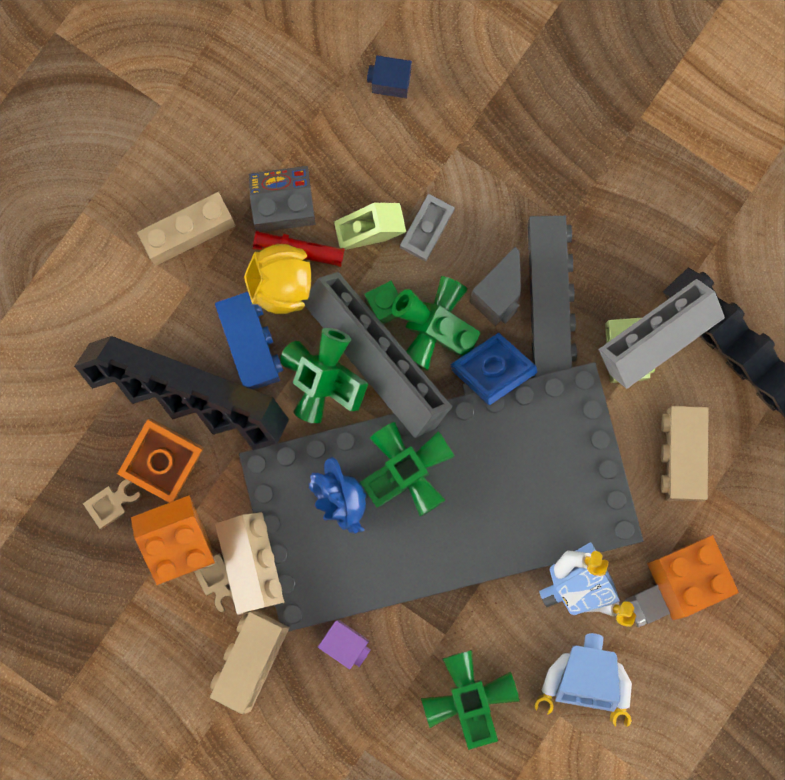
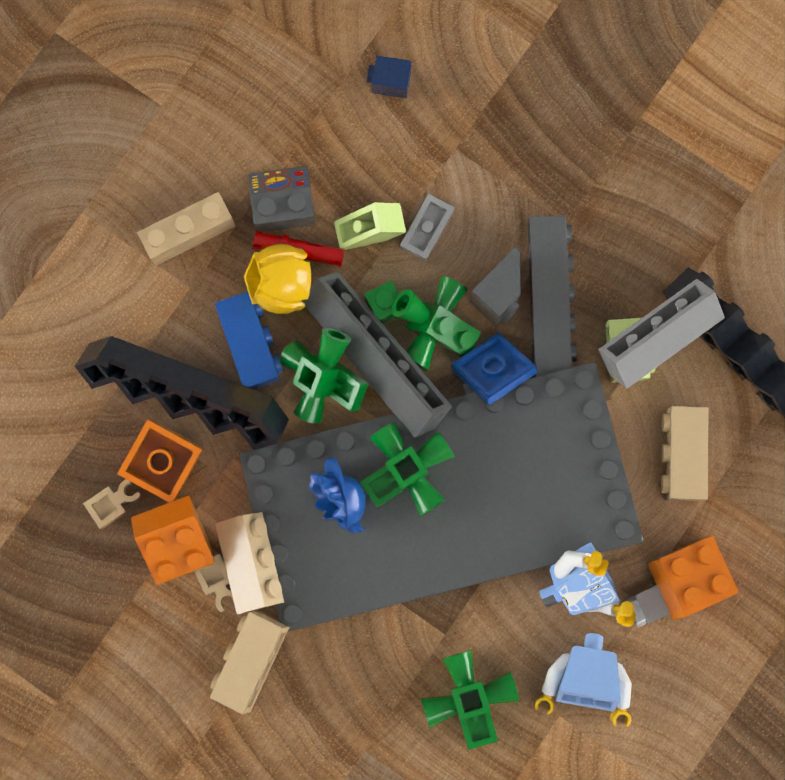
medium lavender brick [318,620,371,669] -> none

